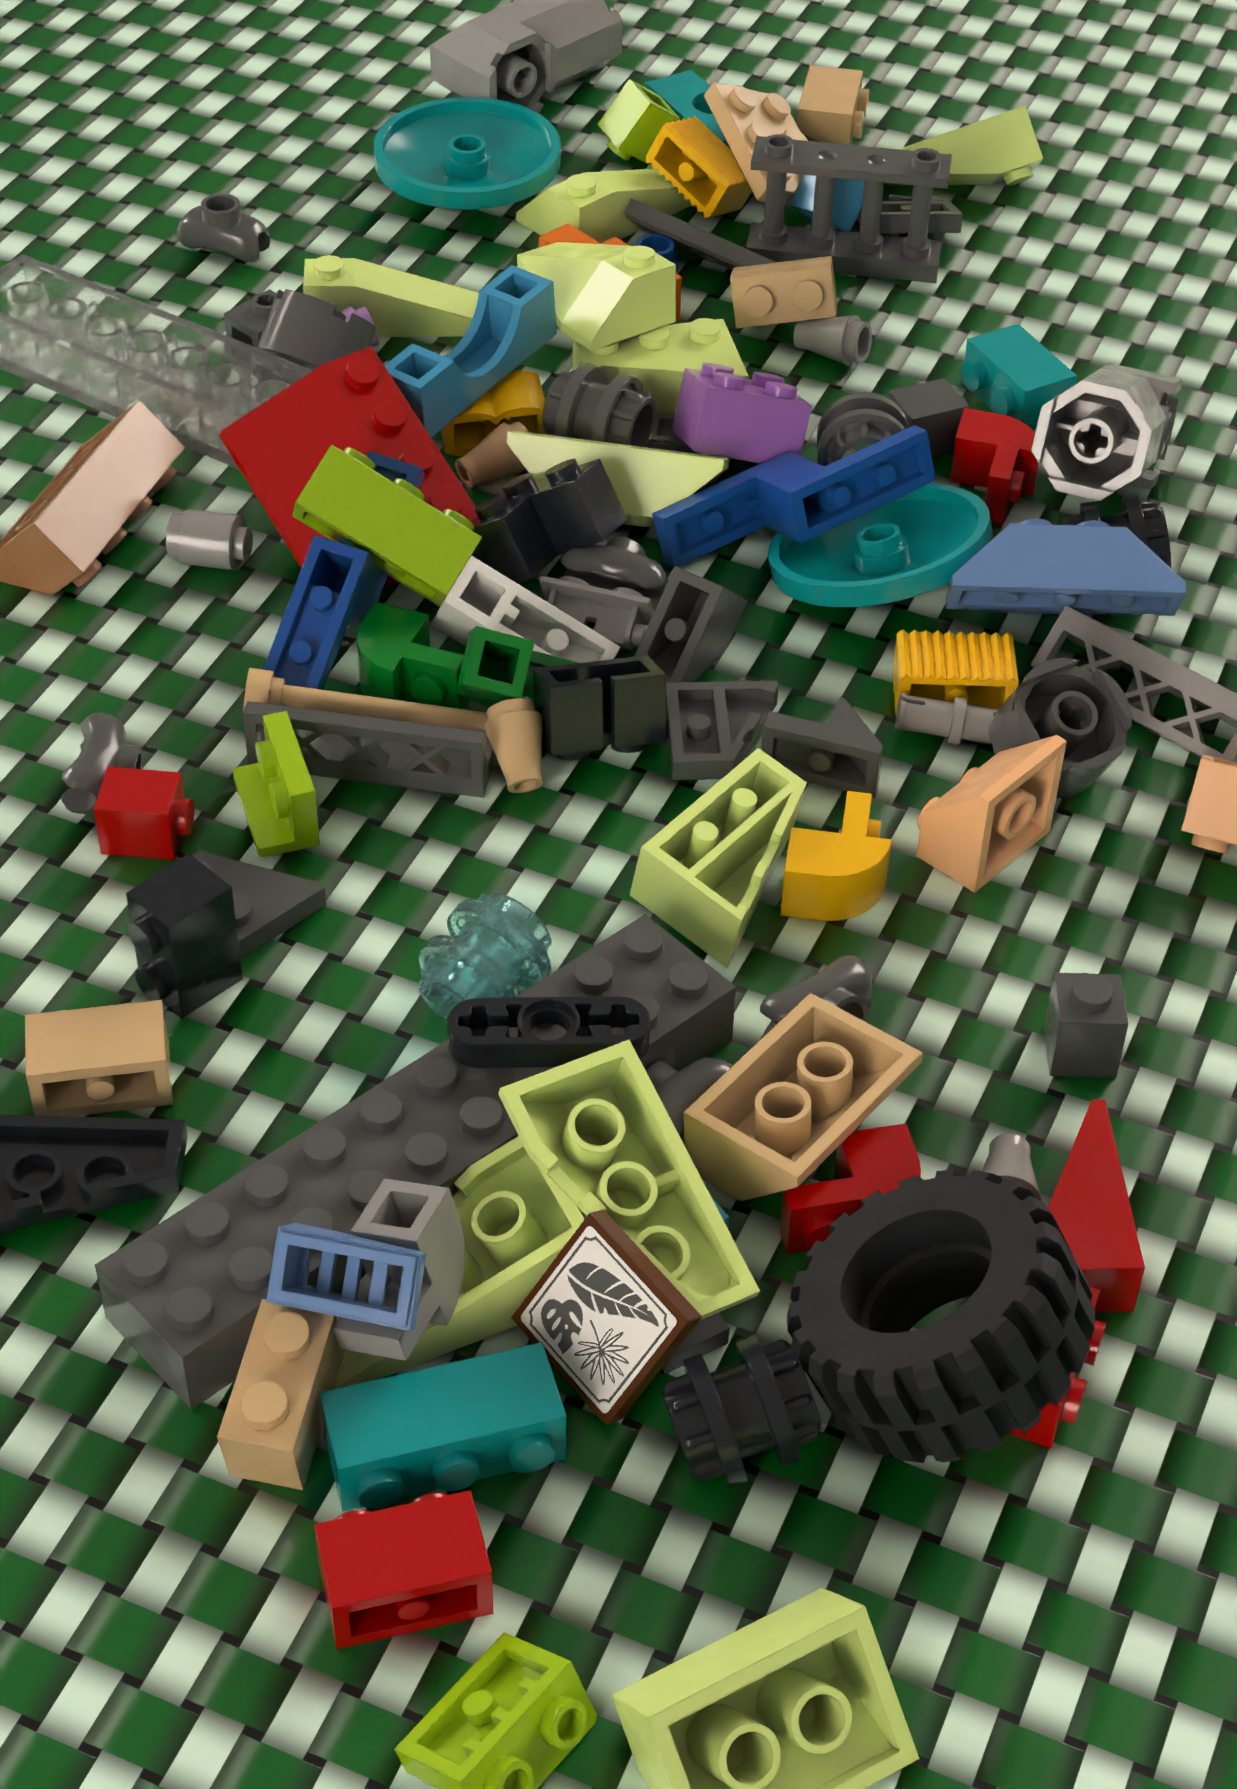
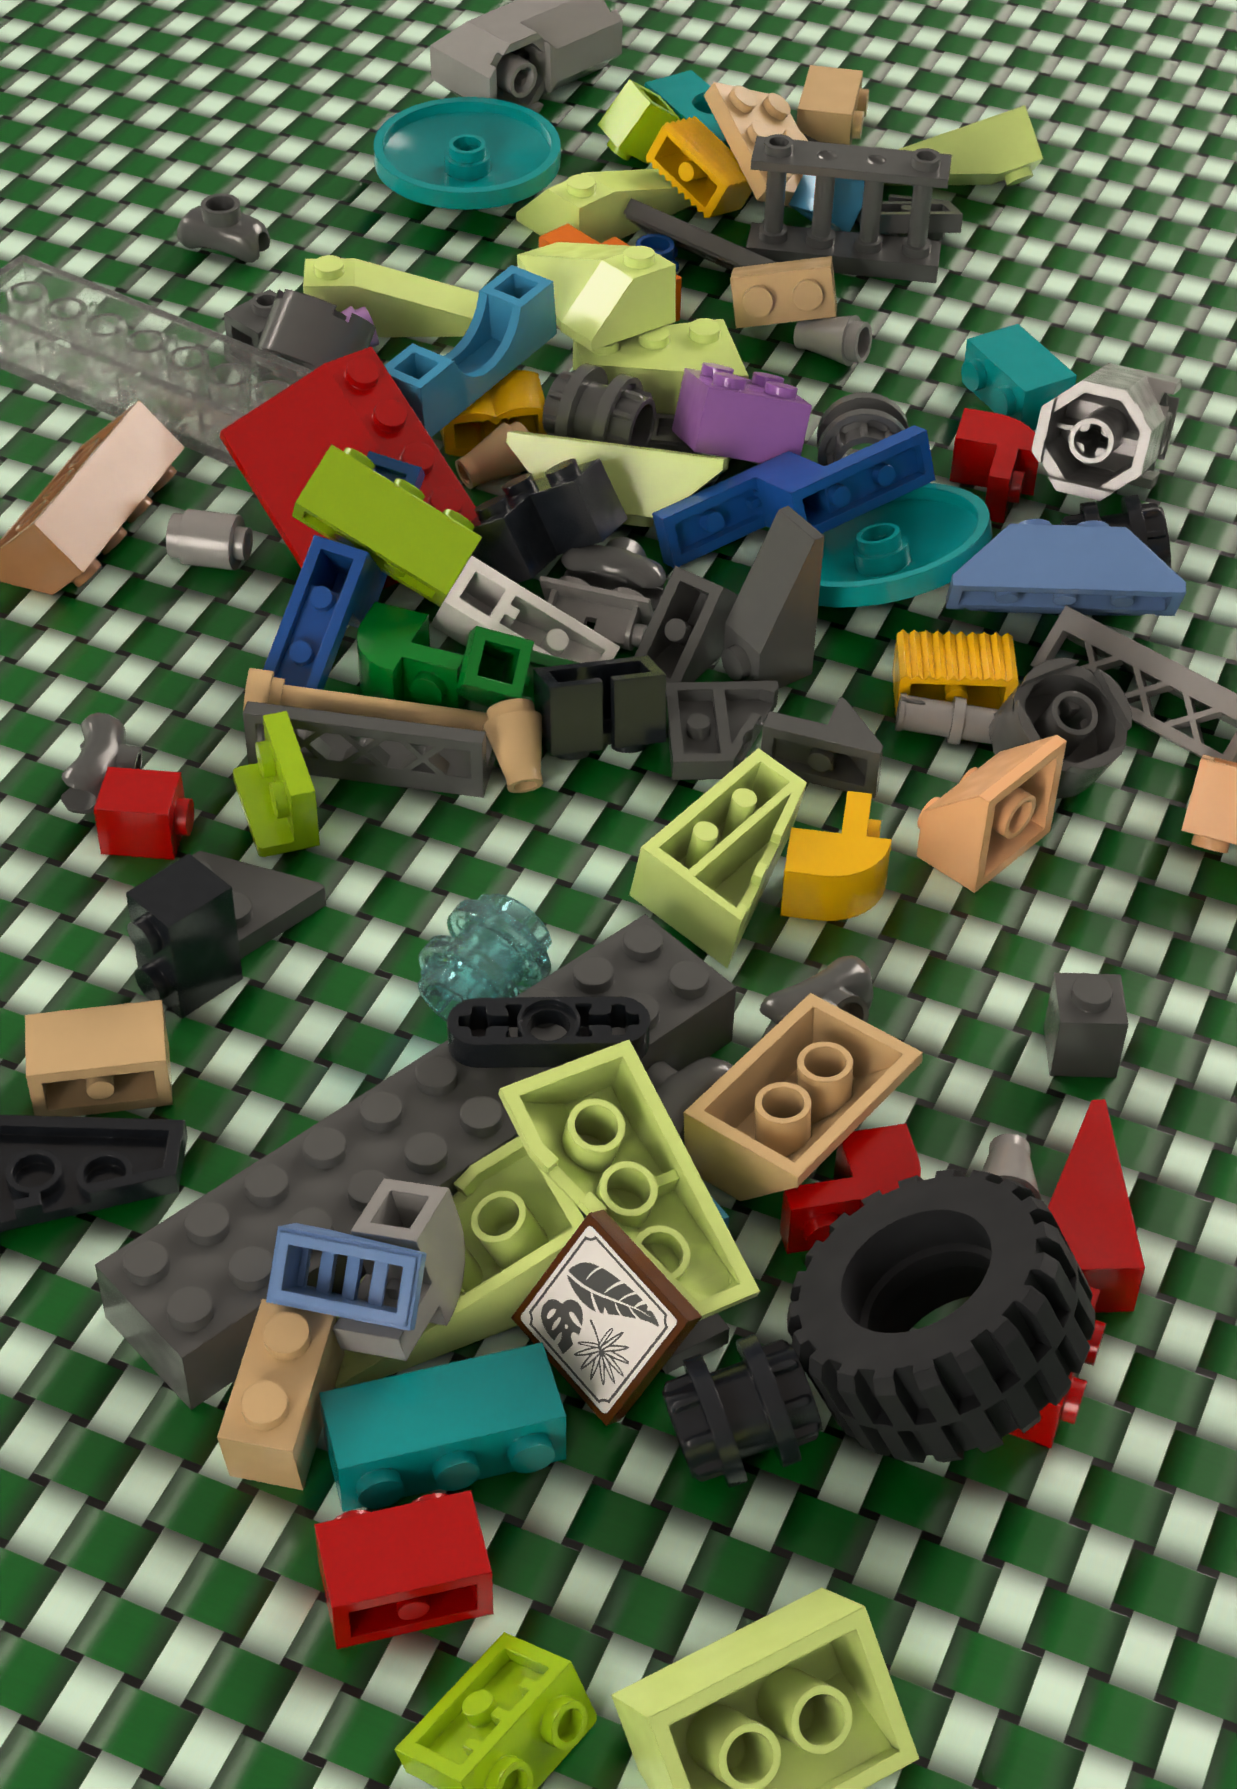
dark grey brick [888,378,970,457] -> none
none -> dark grey slope [721,506,824,689]

